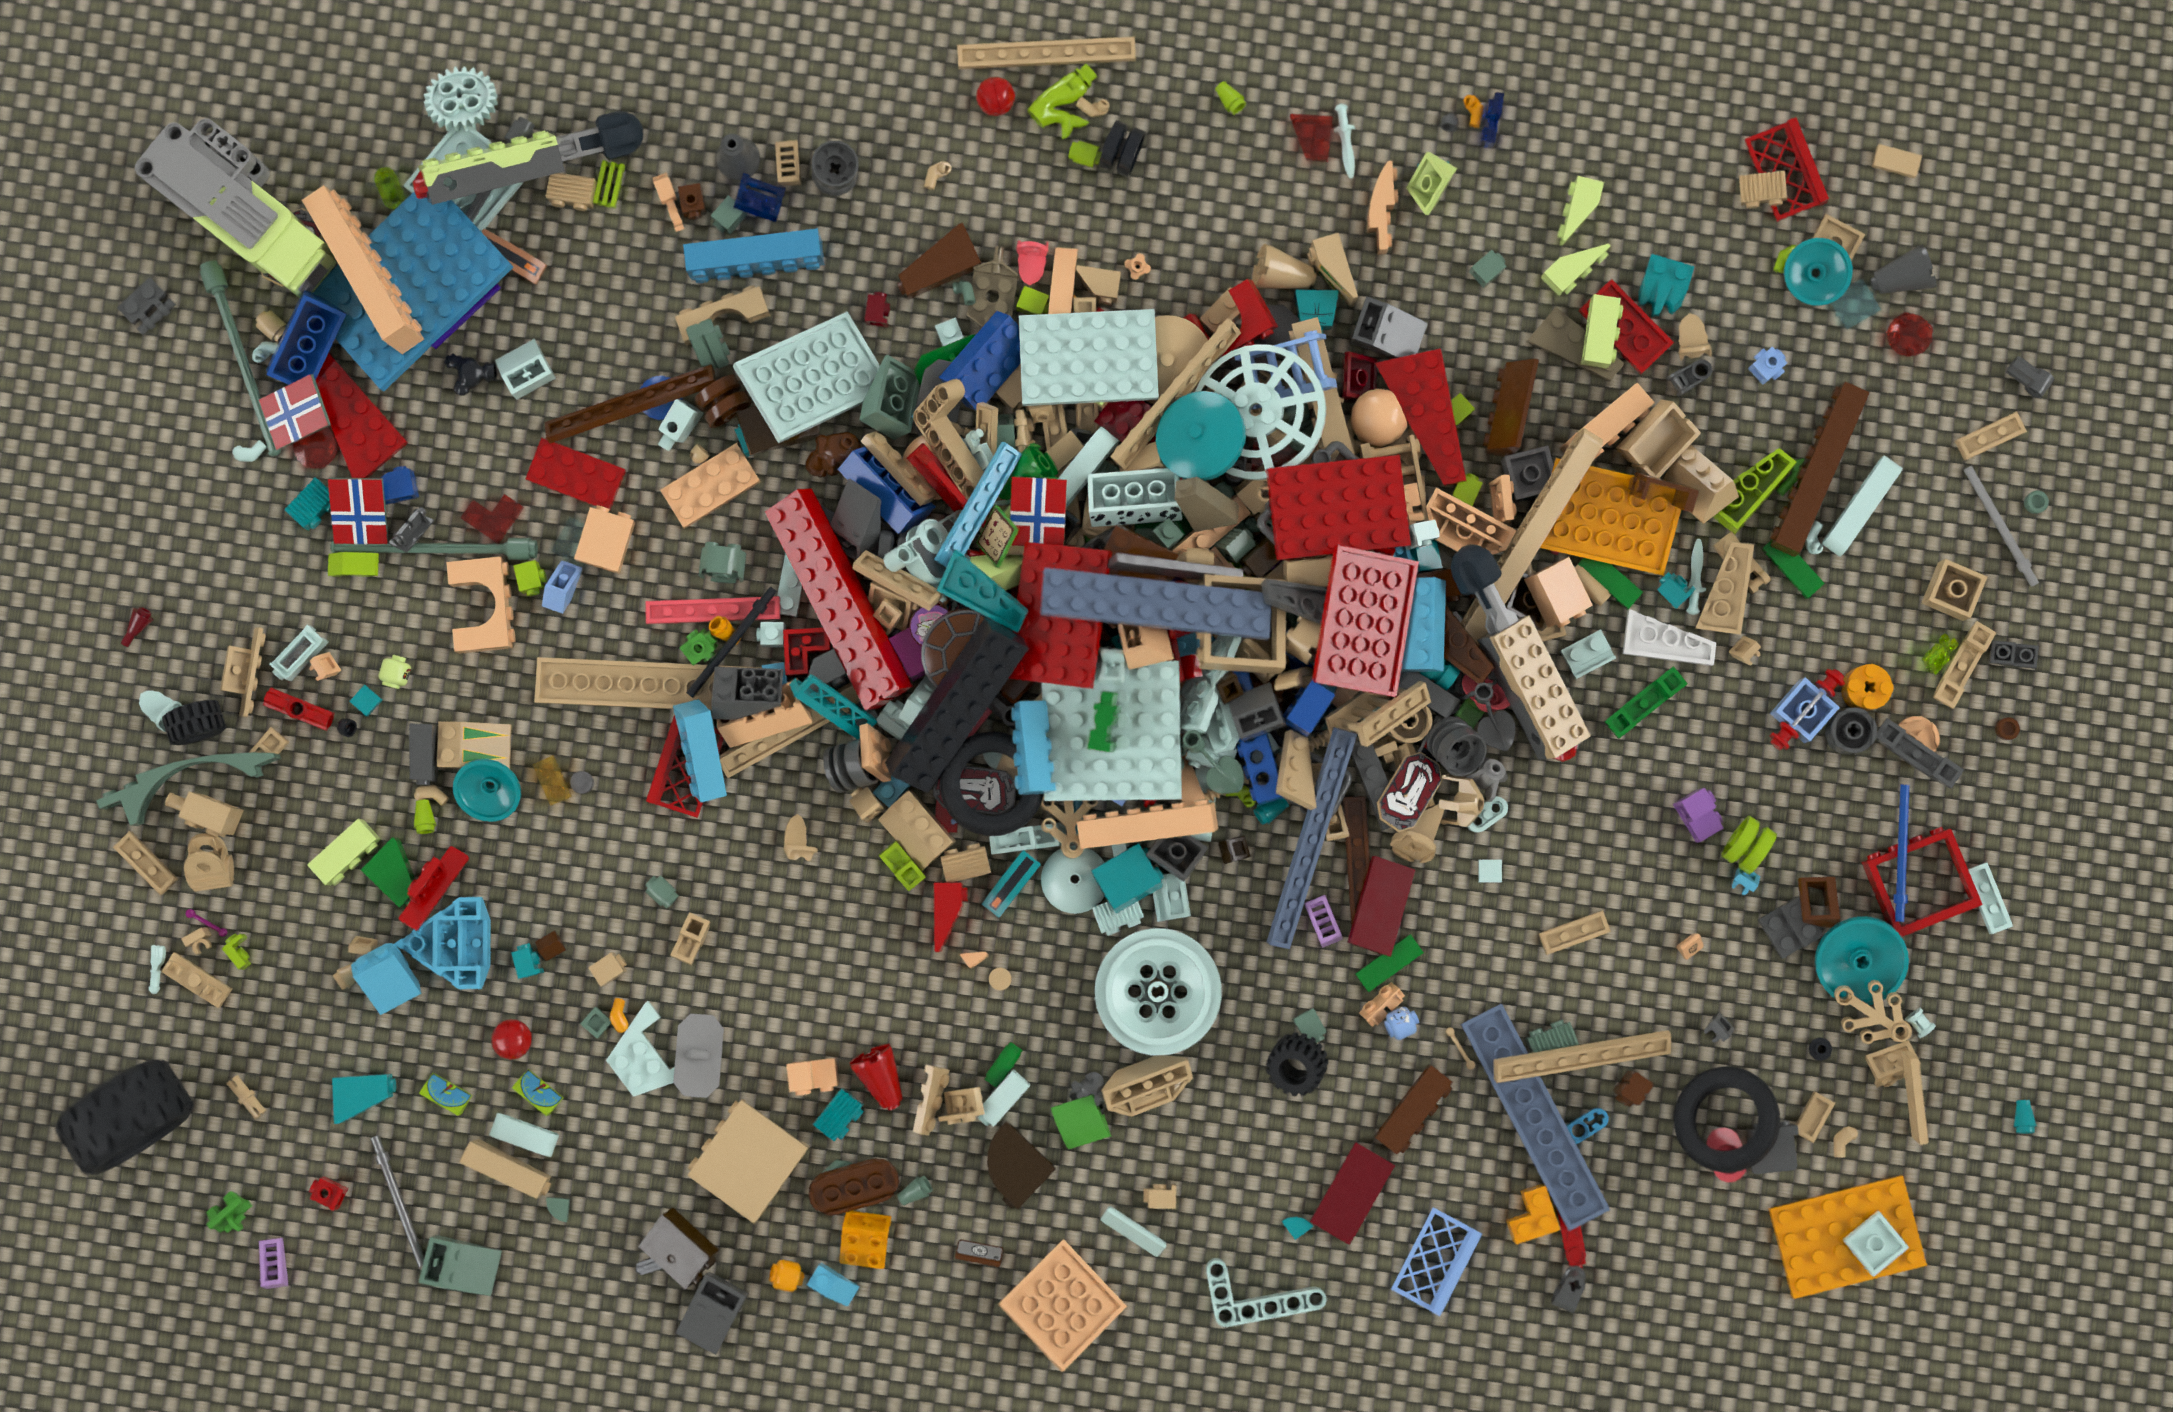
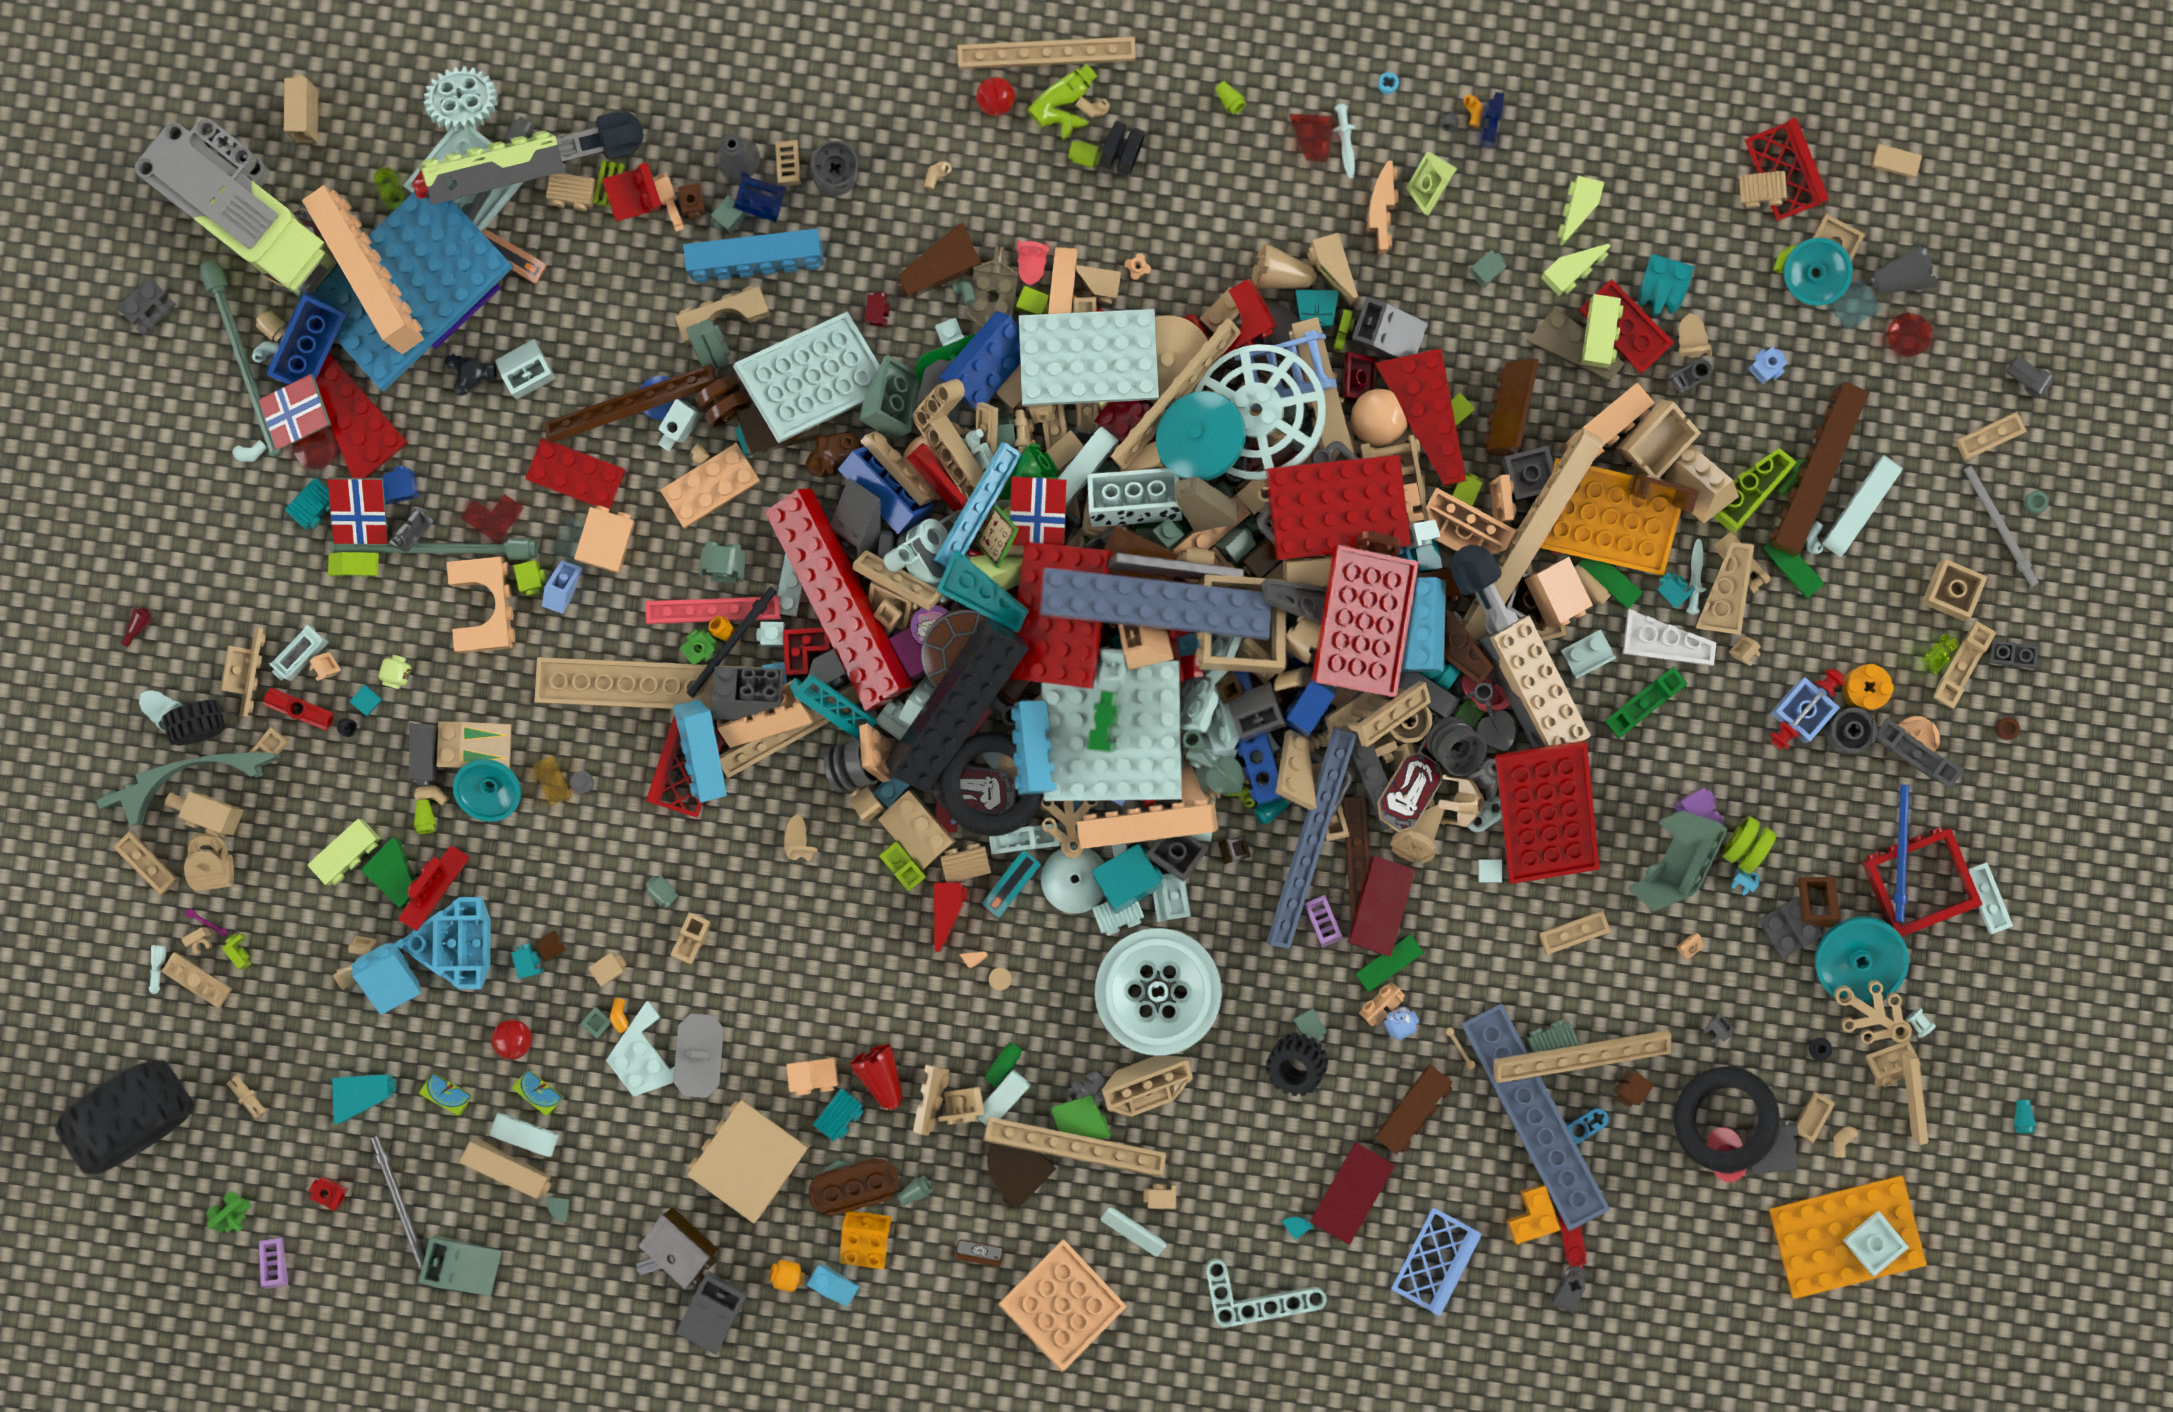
none -> tan brick [284,75,318,143]
none -> red bracket [602,162,662,222]
none -> tan plate [983,1117,1166,1177]
none -> lime plate [1333,309,1355,351]
none -> copper plate [1355,531,1401,557]
none -> medium azure bush [1378,72,1399,95]
none -> red plate [1495,740,1600,884]
none -> sand green windscreen [1628,811,1727,912]

